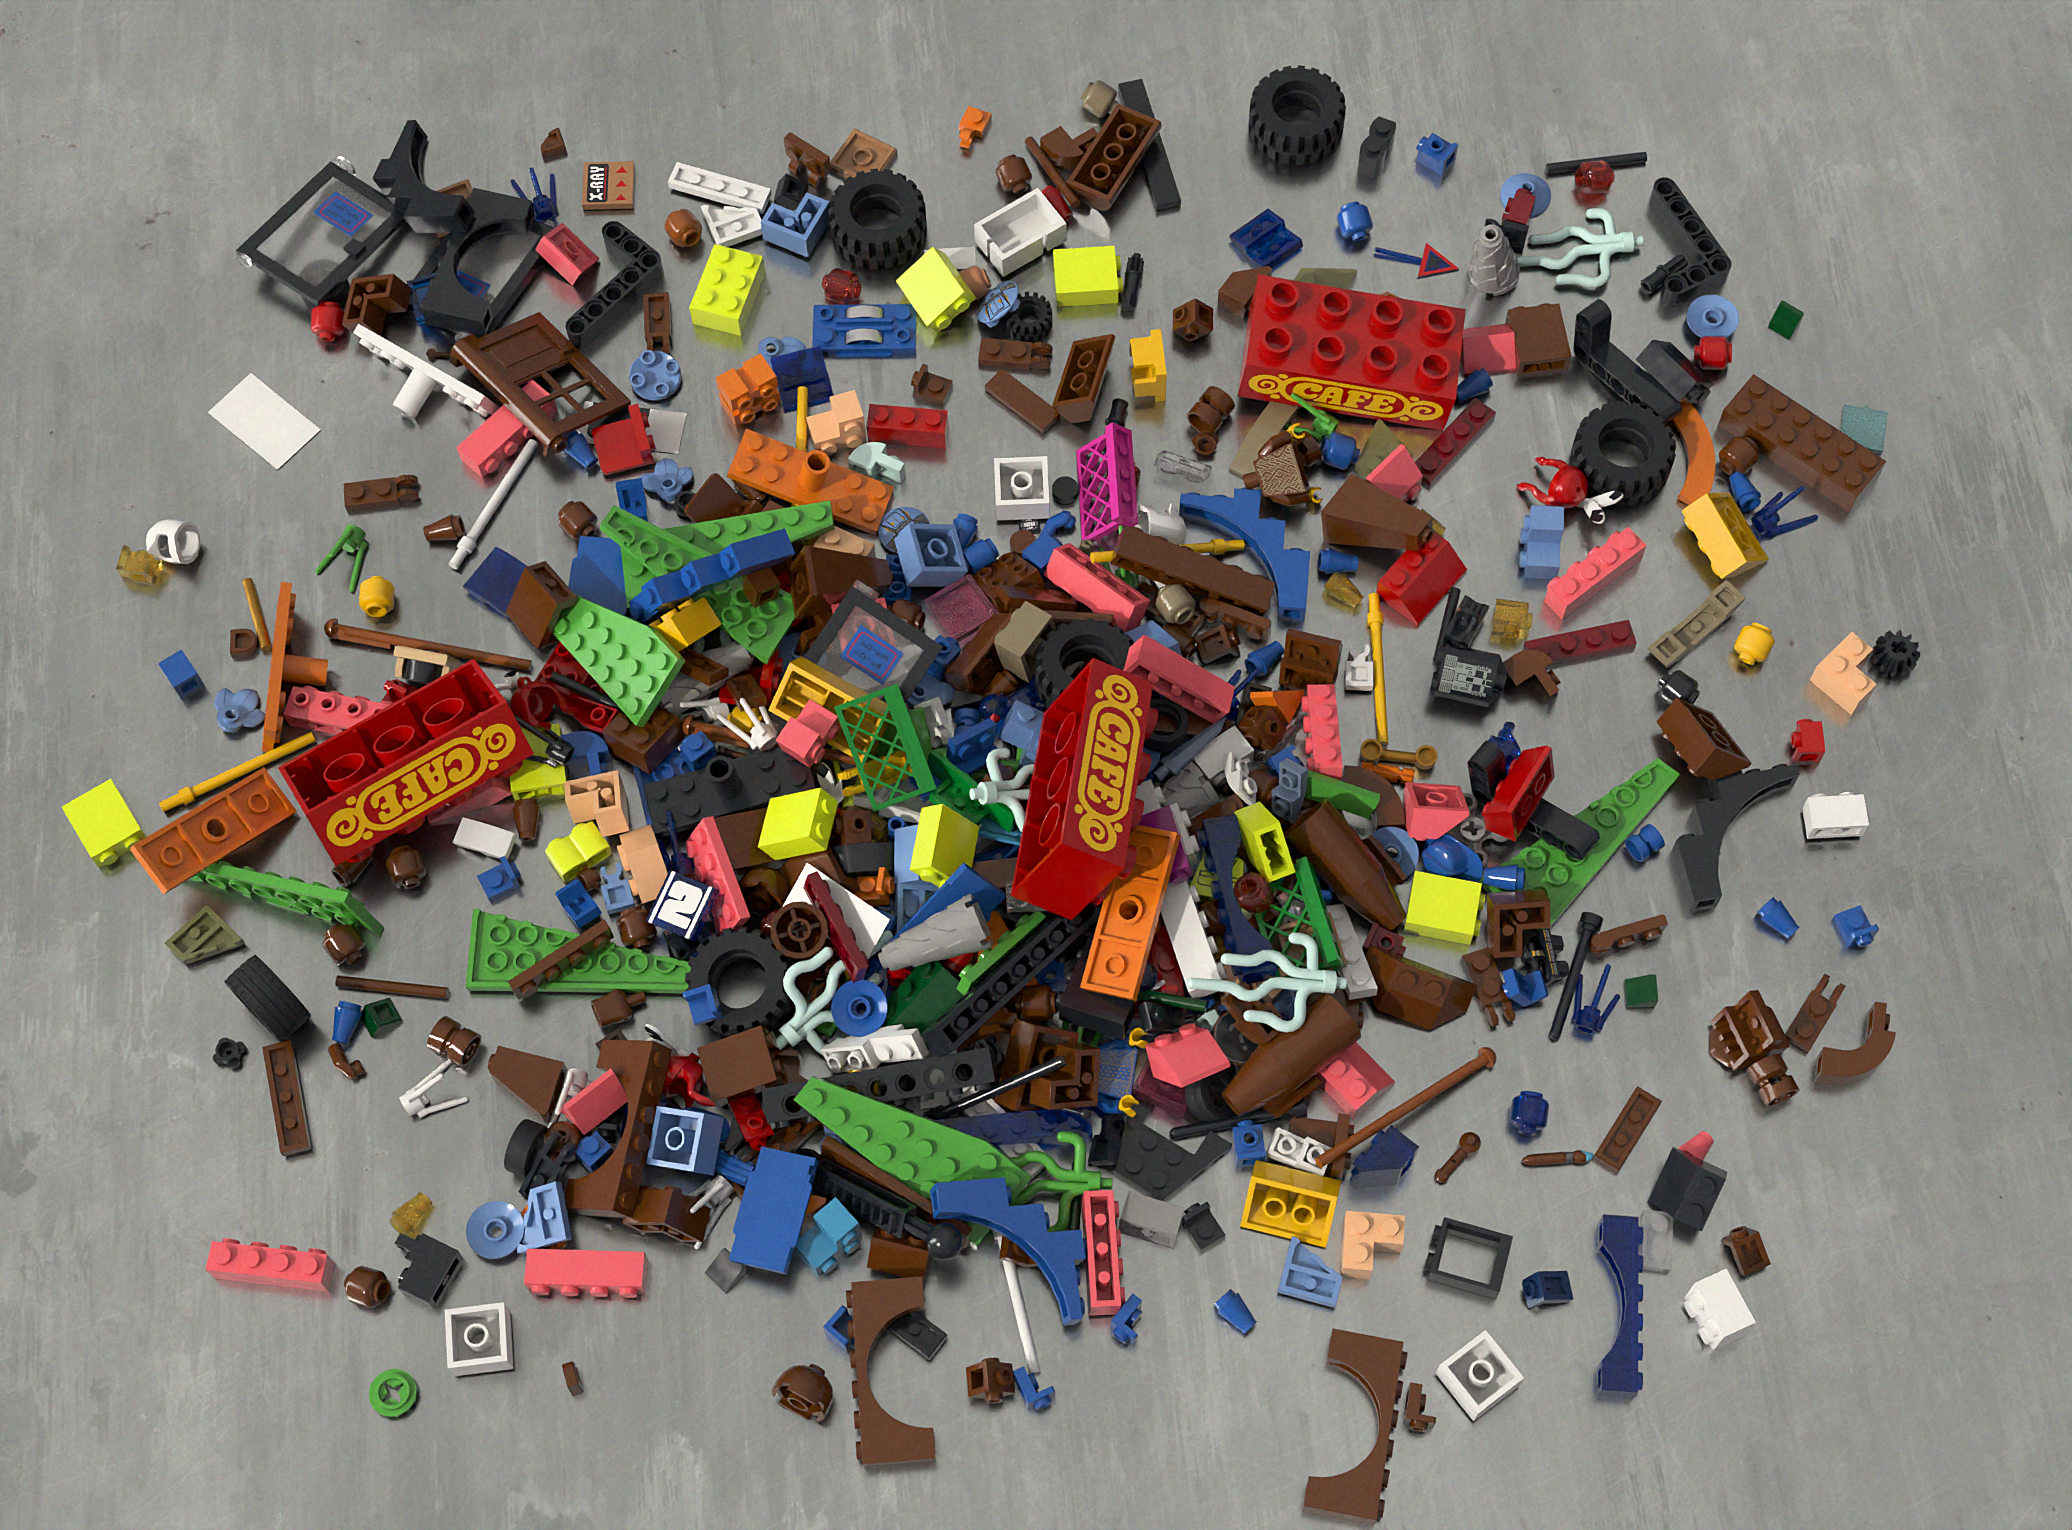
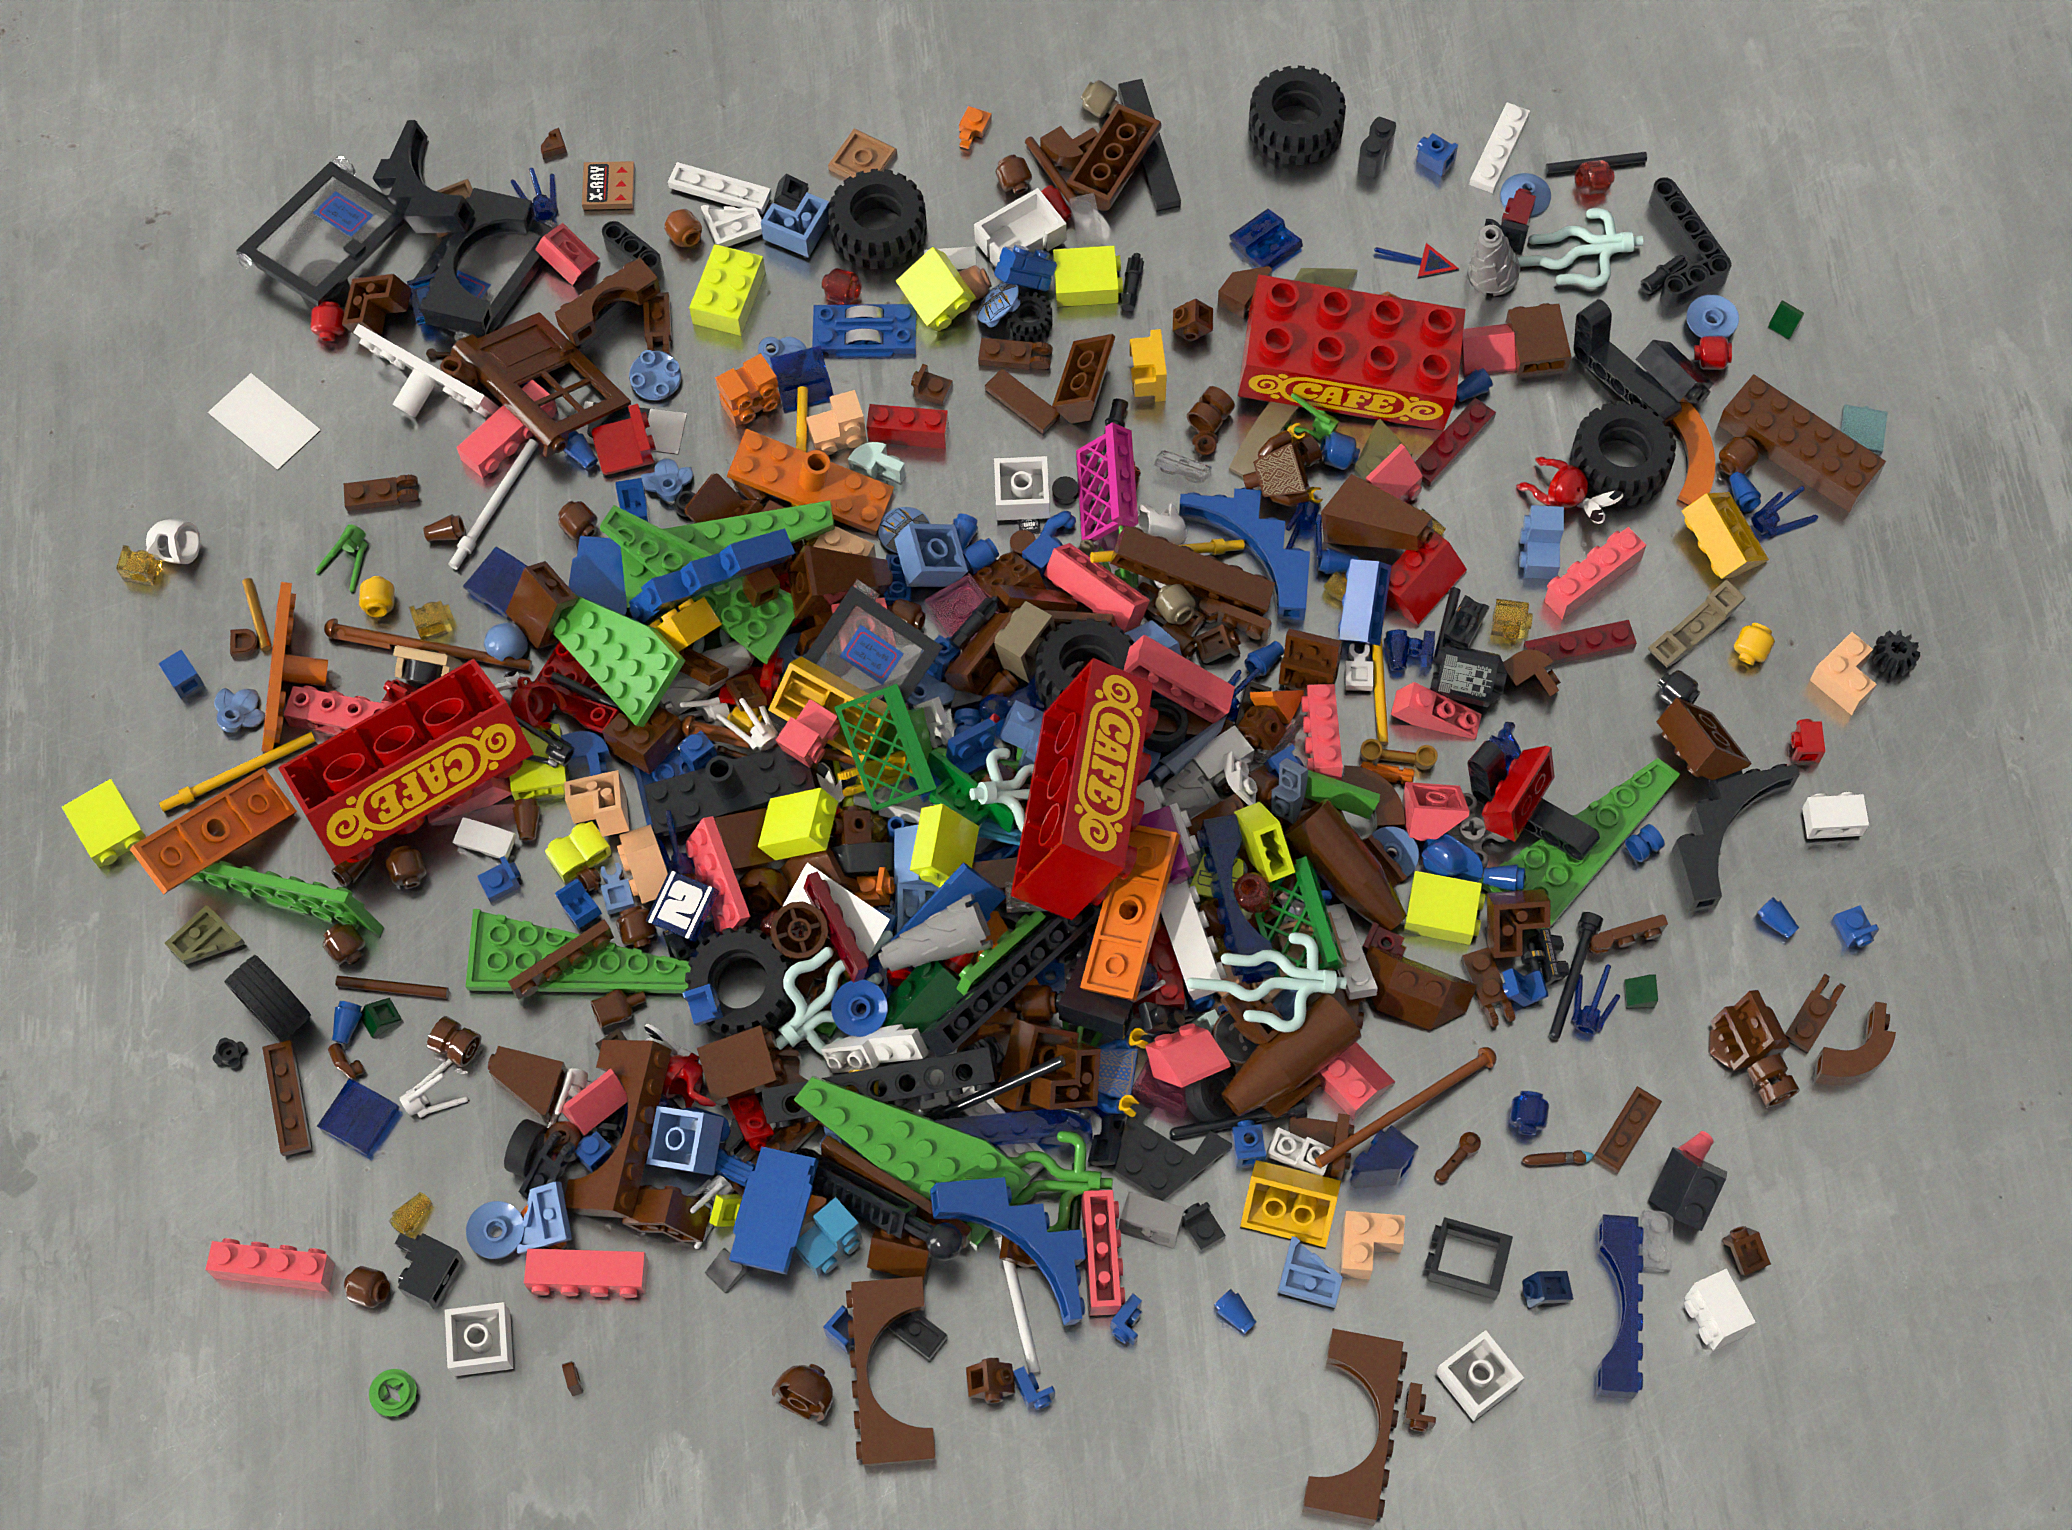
reddish brown plate [783,132,831,188] -> none
dark green bar [1137,989,1208,1012] -> none
blue head [1337,201,1373,242] -> none
none -> clear blue slope [317,1078,400,1155]
none -> clear yellow brick [409,601,454,640]
none -> reddish brown piece [440,356,483,393]
none -> medium blue hair [484,623,529,661]
none -> reddish brown arch [555,257,661,347]
none -> neon yellow plate [709,1194,742,1227]
none -> black piece [949,596,1000,651]
none -> blue brick [994,244,1057,291]
none -> clear plate [1069,193,1105,248]
none -> clear blue plant [1285,502,1322,560]
none -> brick [1338,559,1392,646]
none -> clear blue cone [1383,629,1410,671]
none -> coral slope [1391,682,1482,739]
none -> clear blue tile [1408,630,1435,668]
none -> white plate [1469,103,1530,193]

